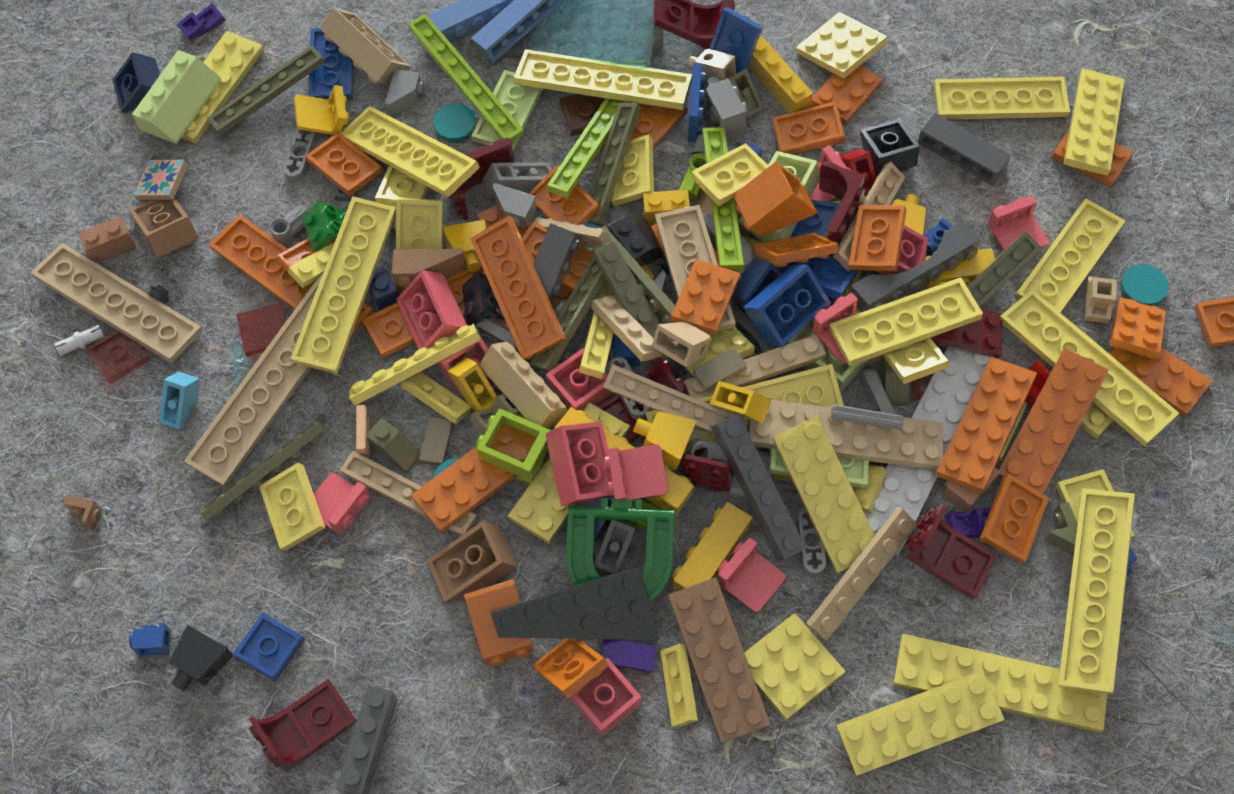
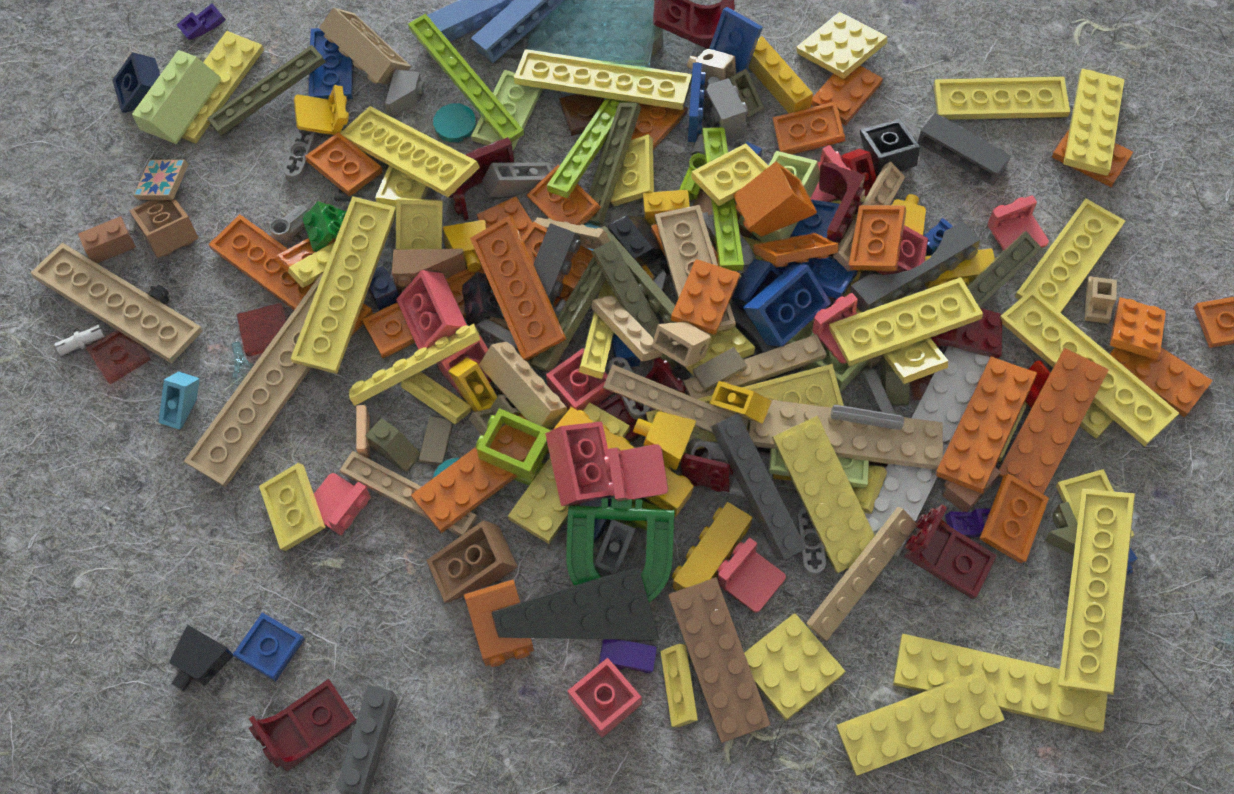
medium nougat bracket [63,495,102,530] -> none
blue brick [129,623,171,656] -> none
olive plate [199,421,325,521] -> none
light grey slope [492,183,537,230] -> none
orange plate [532,639,609,699] -> none
teal tile [1120,264,1169,306] -> none

